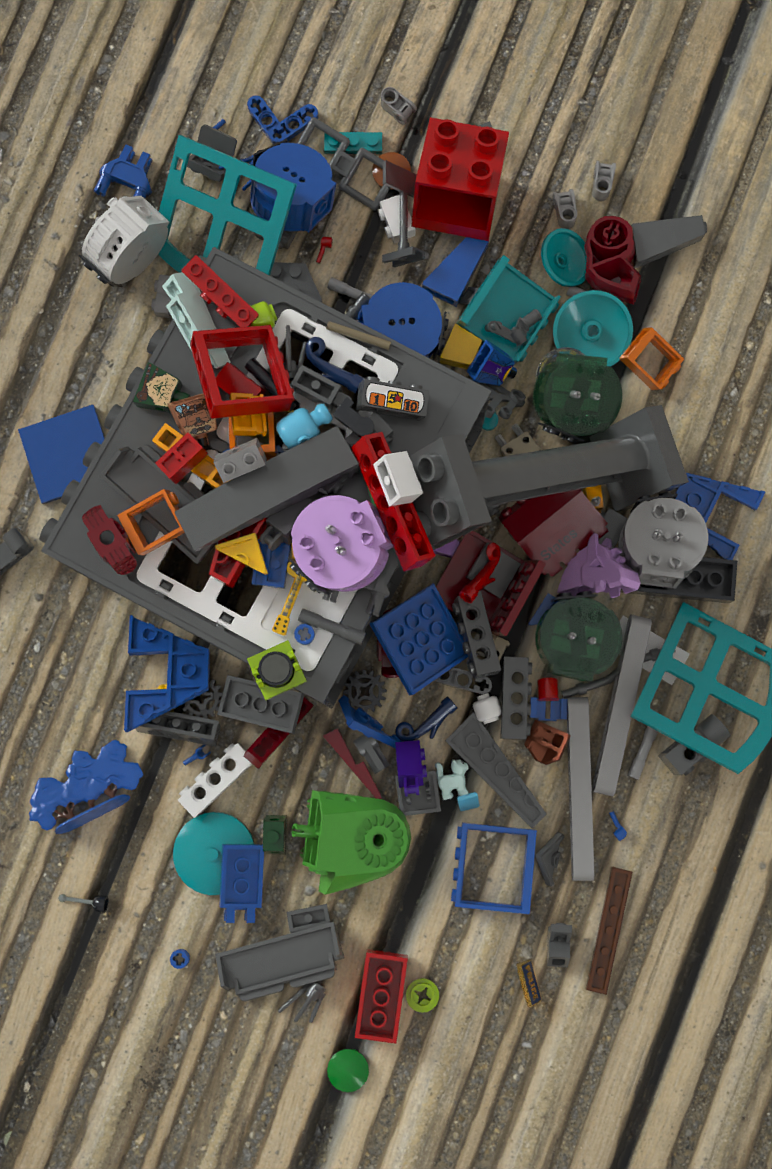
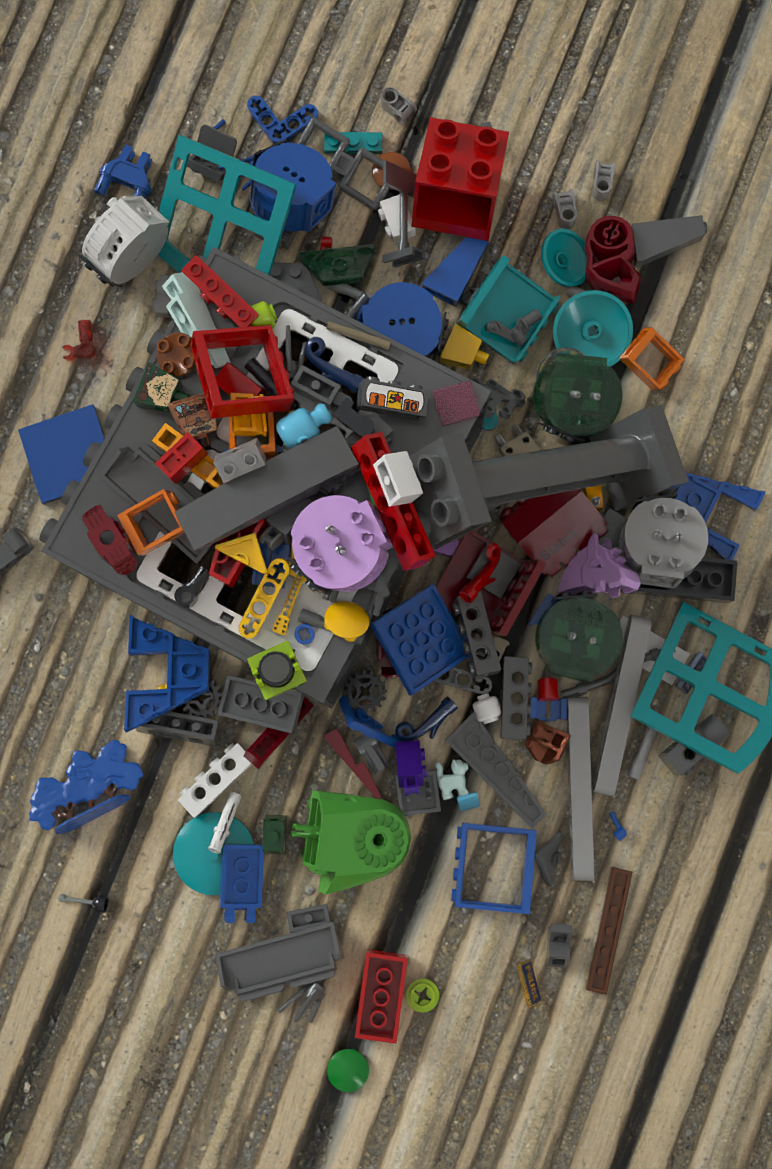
blue bush [170,949,190,969] -> none
blue hand [183,745,211,766] -> none
blue torso [467,340,517,386] -> none
none -> clear red bar [62,320,96,361]
none -> dark orange dish [157,332,196,377]
none -> black pin [174,565,210,608]
none -> white pin [208,792,242,854]
none -> yellow beam [238,558,291,639]
none -> clear green wing [299,244,374,286]
none -> yellow dish [324,601,369,642]
none -> clear pink piece [433,380,480,426]
none -> sand blue slope [675,652,707,694]

